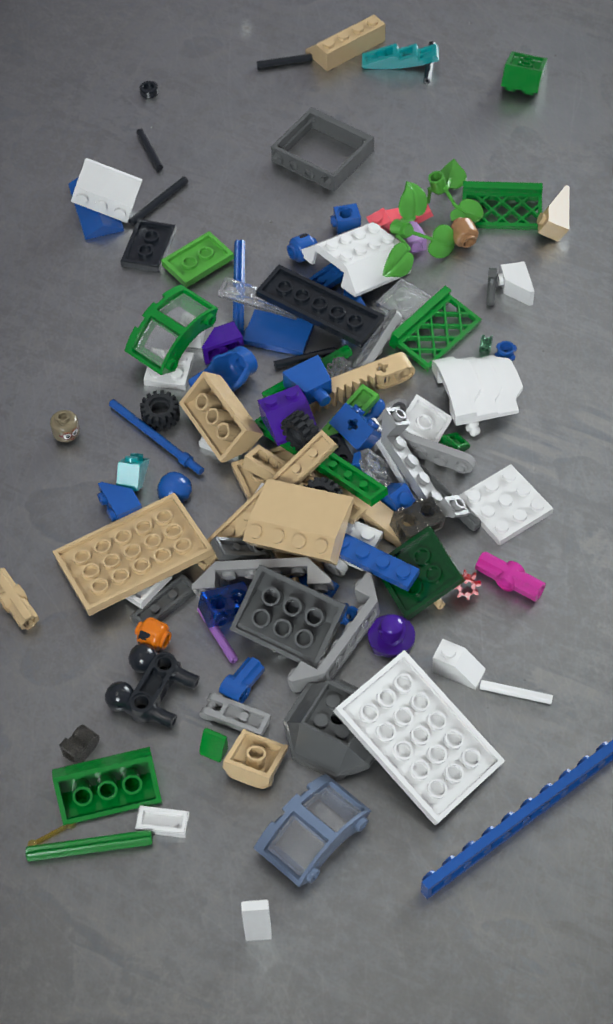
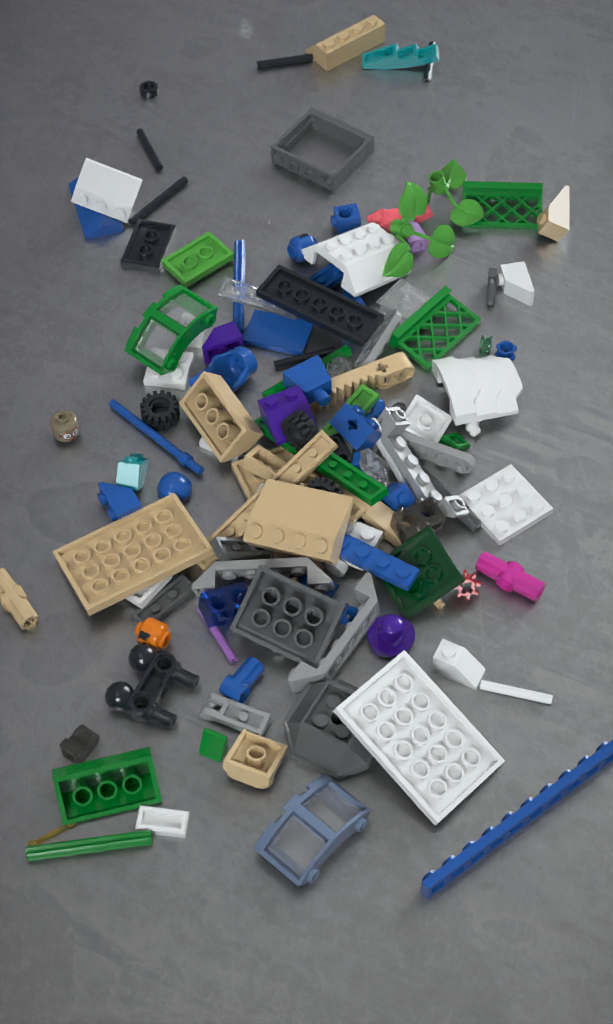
white tile [241,900,272,941] -> none
medium nougat head [450,217,479,248] -> none
green slope [501,51,548,95] -> none

